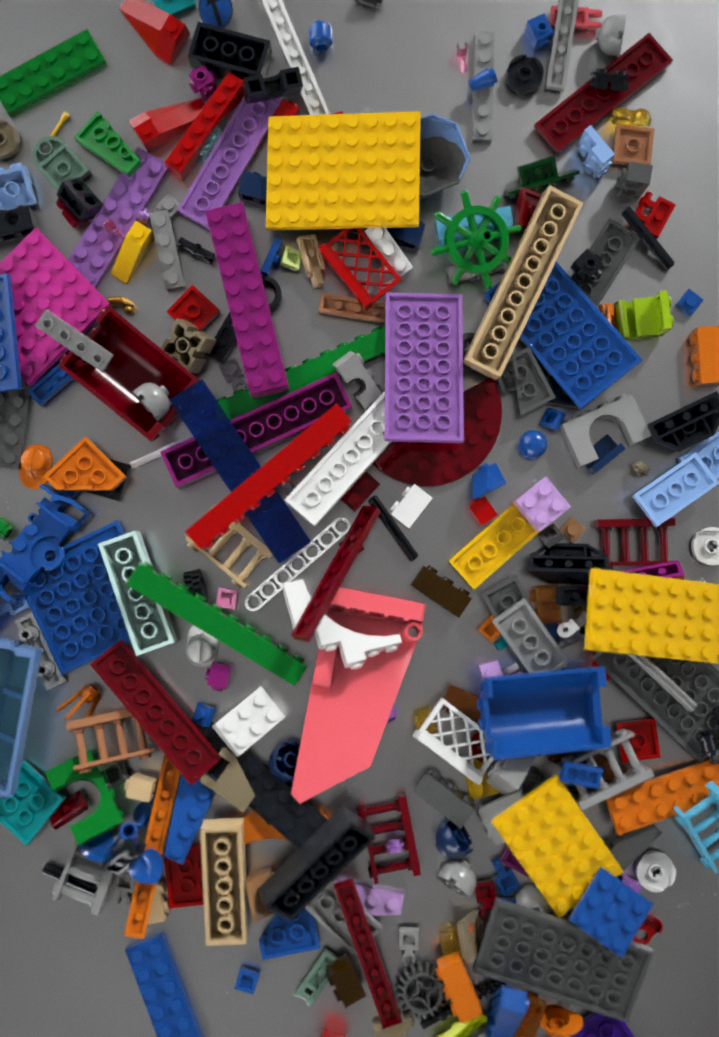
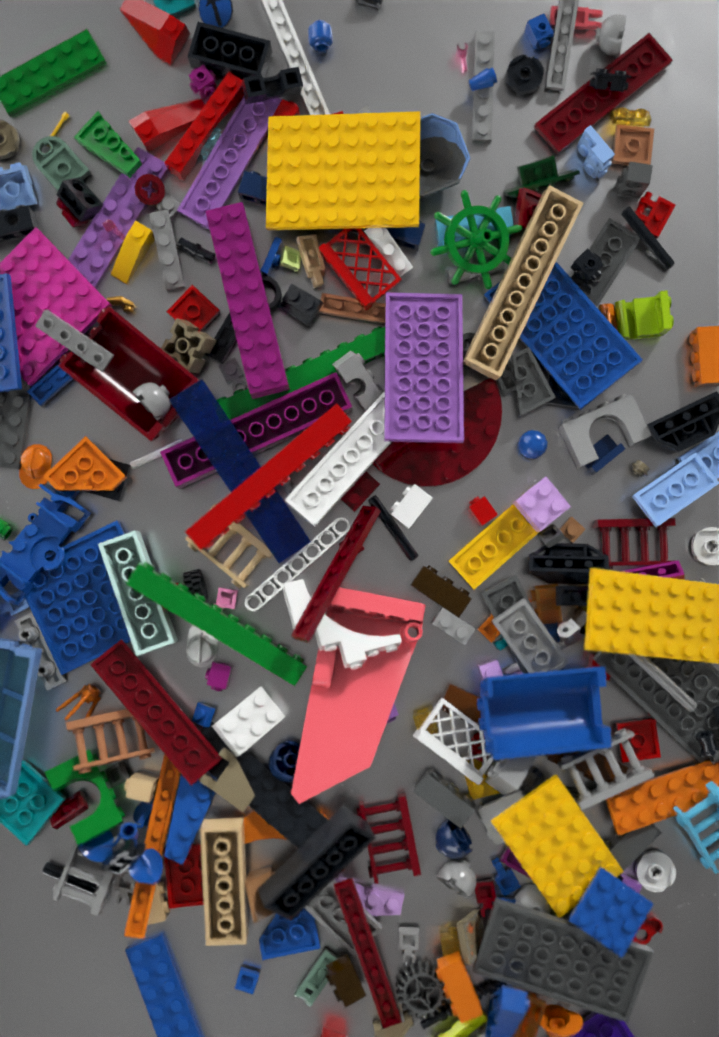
medium lavender plate [136,208,150,226] -> none
medium lavender plate [385,839,404,854] -> none
blue slope [473,463,506,499] -> none
blue plate [540,407,566,431] -> none
blue plate [559,760,603,789] -> none
blue plate [676,289,704,316] -> none
none -> dark red gear [134,174,165,205]
none -> black plate [278,284,324,327]
none -> light grey brick [431,607,475,645]

